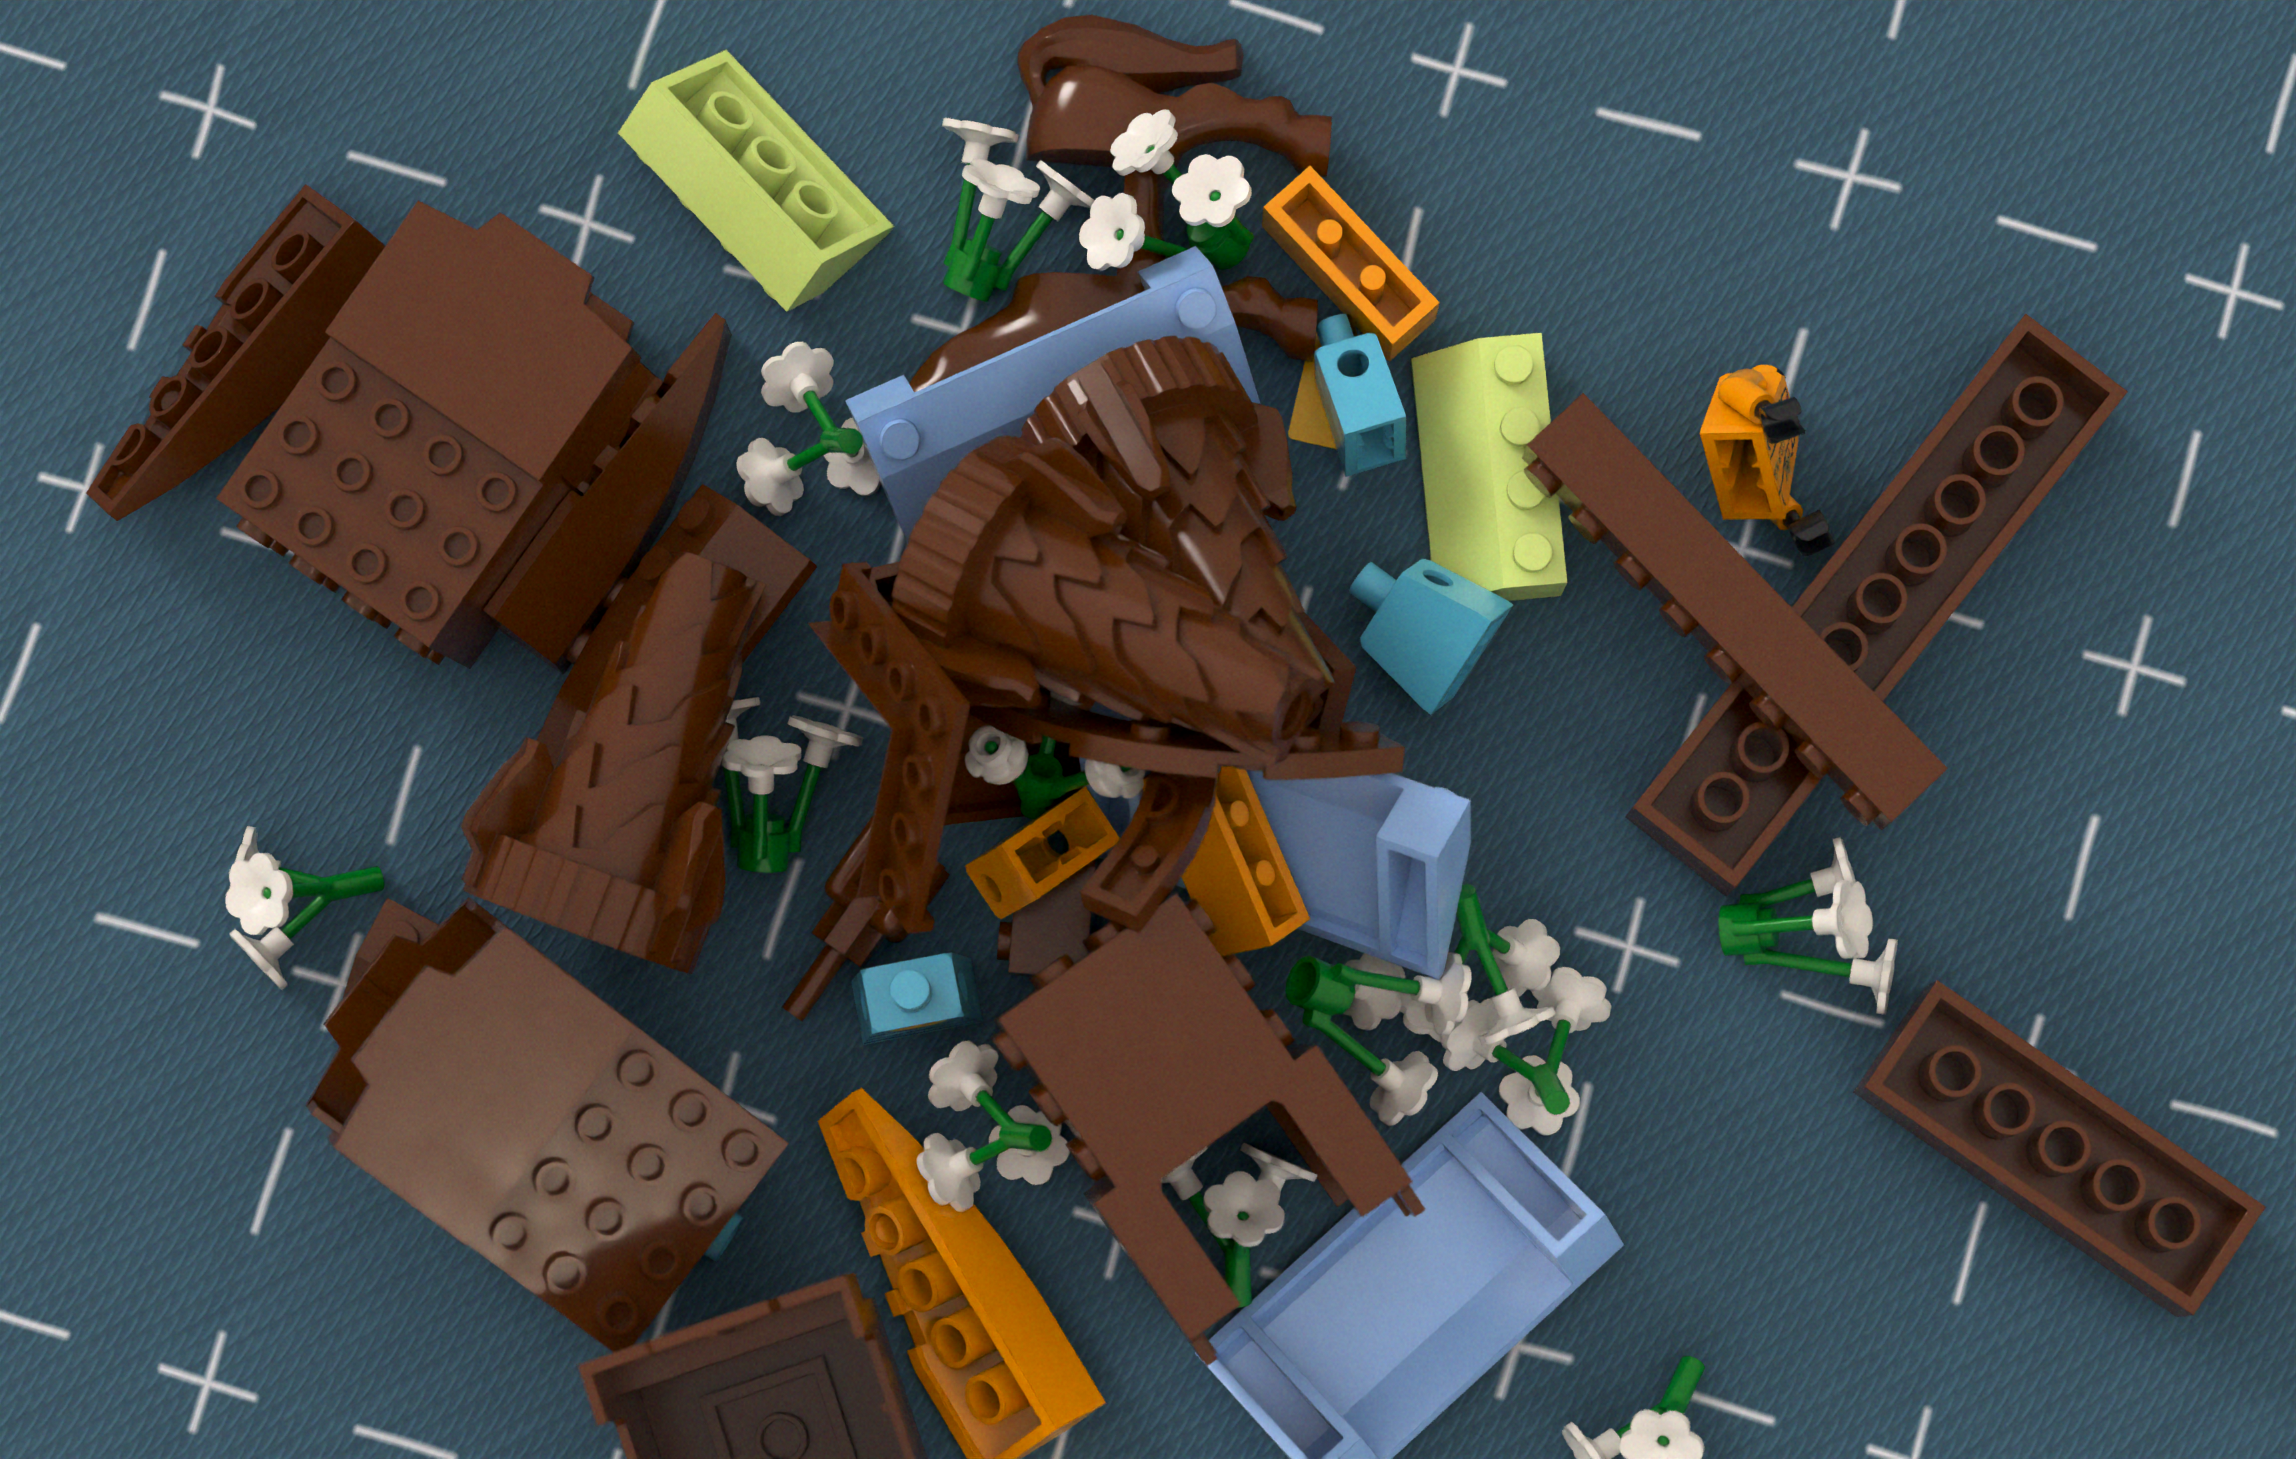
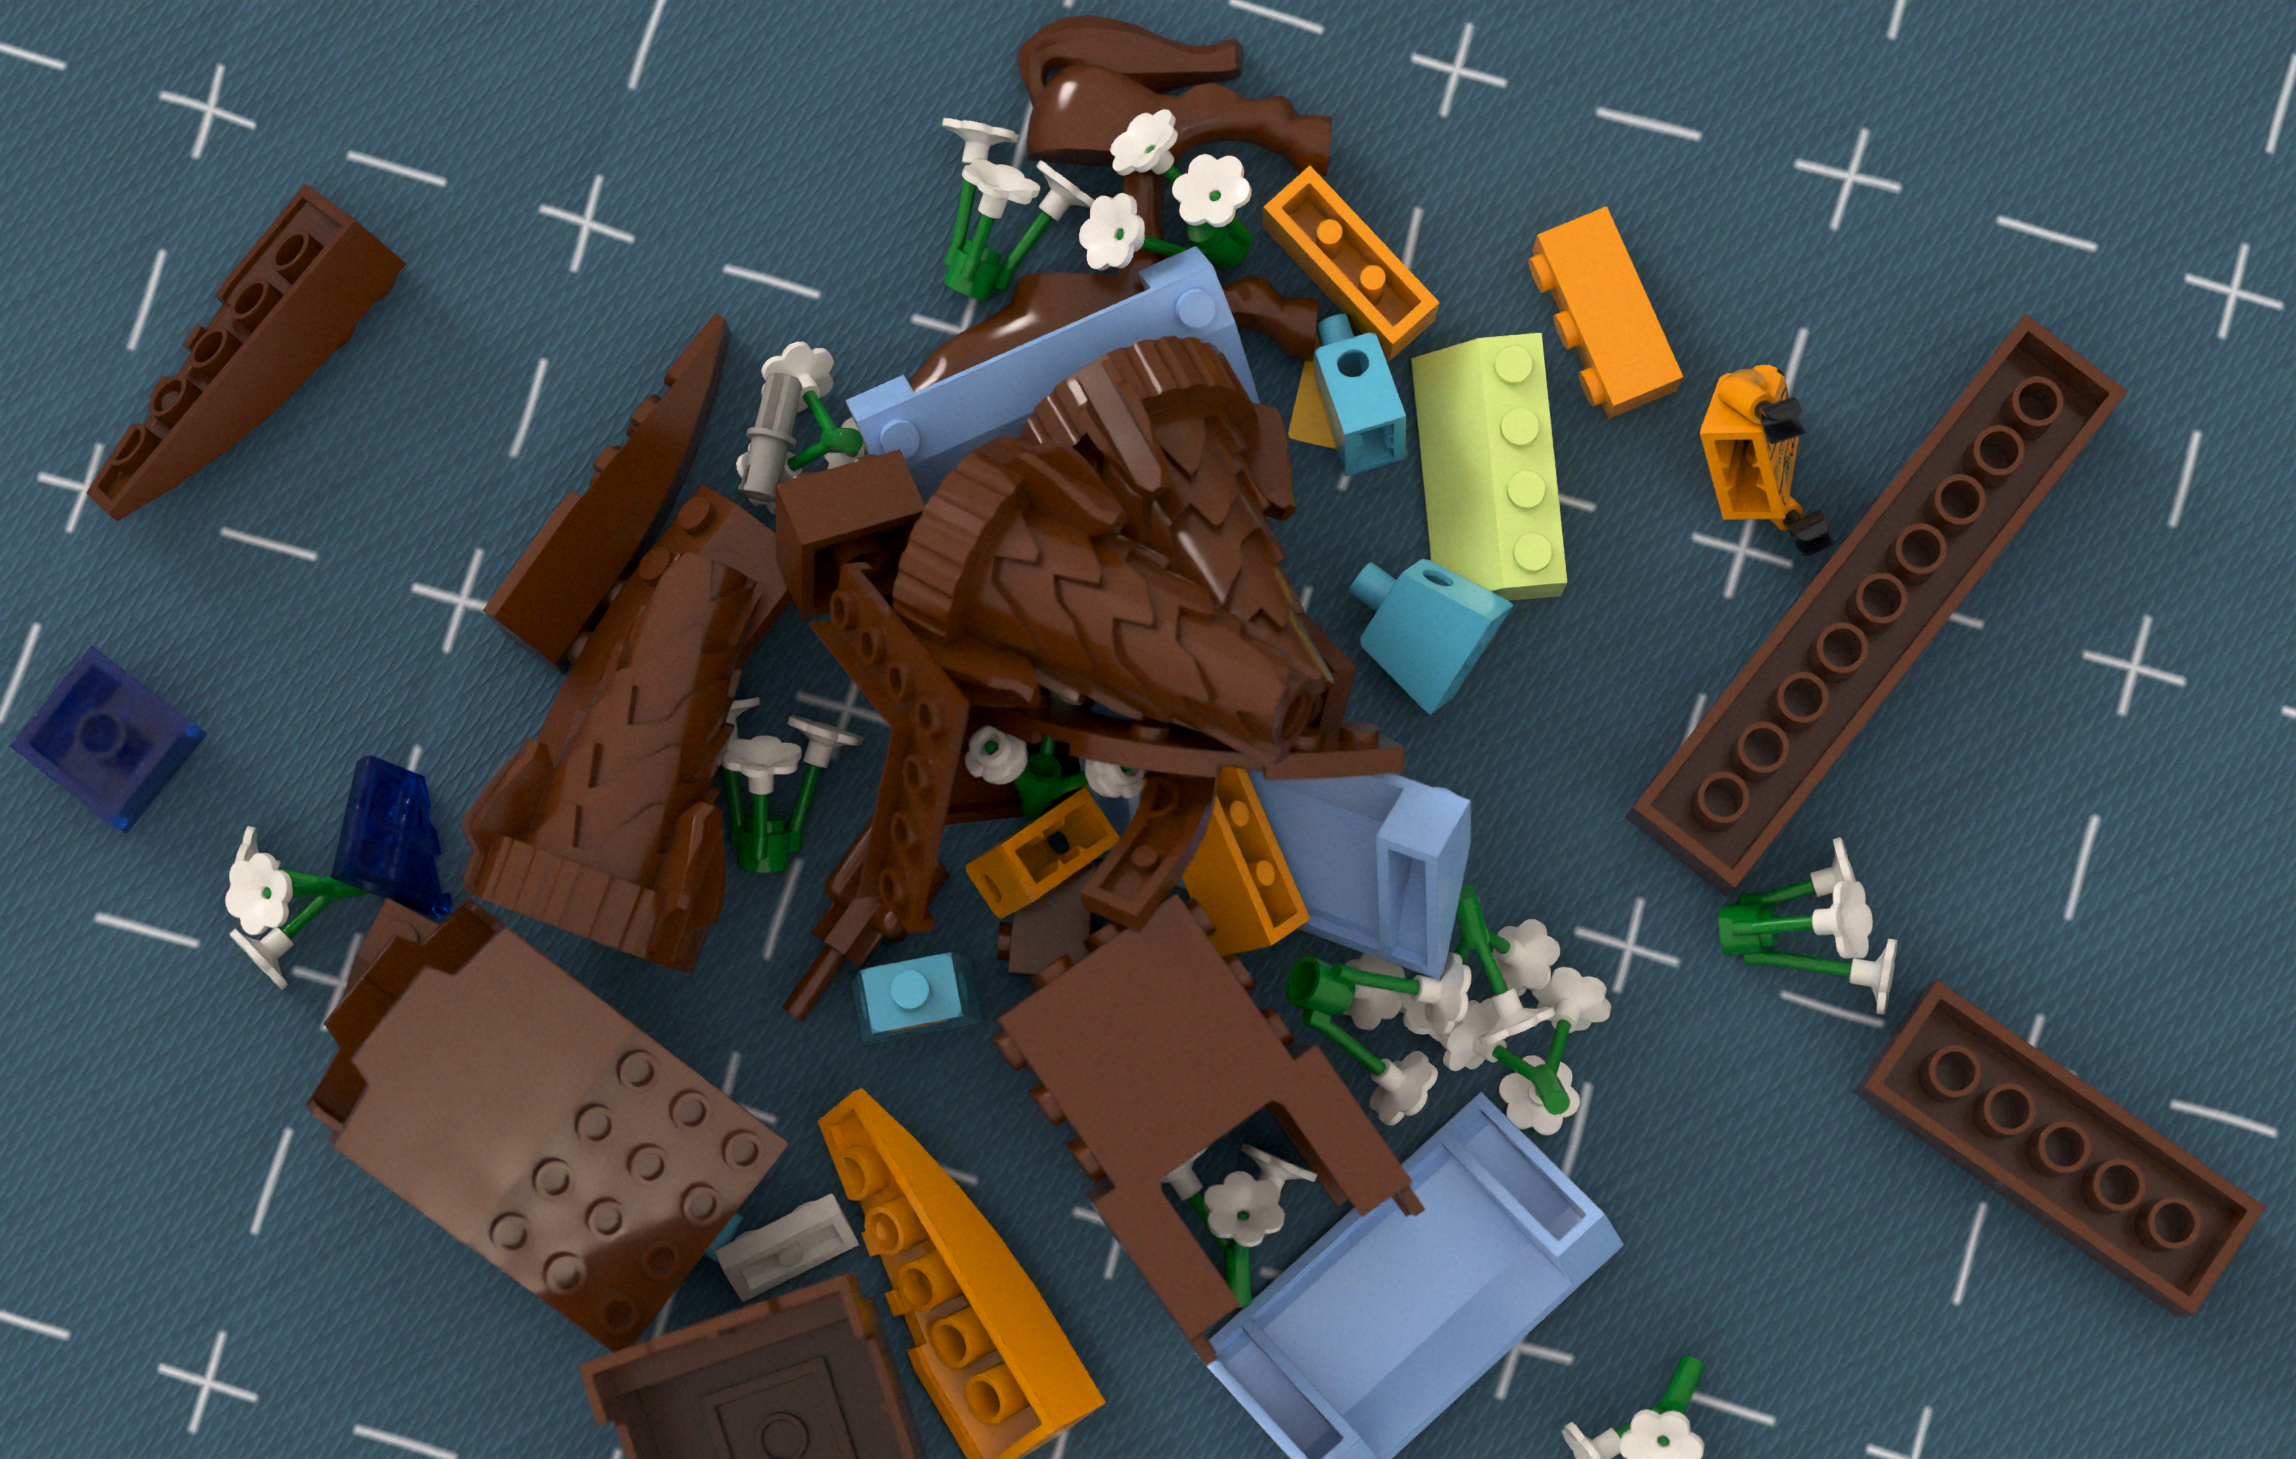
reddish brown piece [216,201,670,669] -> none
yellowish green slope [618,50,894,312] -> none
white plant [917,1040,1070,1212] -> none
reddish brown brick [1522,393,1948,830] -> none
none -> clear blue brick [10,645,207,834]
none -> clear blue wing [330,755,453,919]
none -> white plate [715,1193,859,1302]
none -> light grey axle [737,373,802,502]
none -> reddish brown brick [776,450,925,620]
none -> light orange brick [1528,206,1683,420]

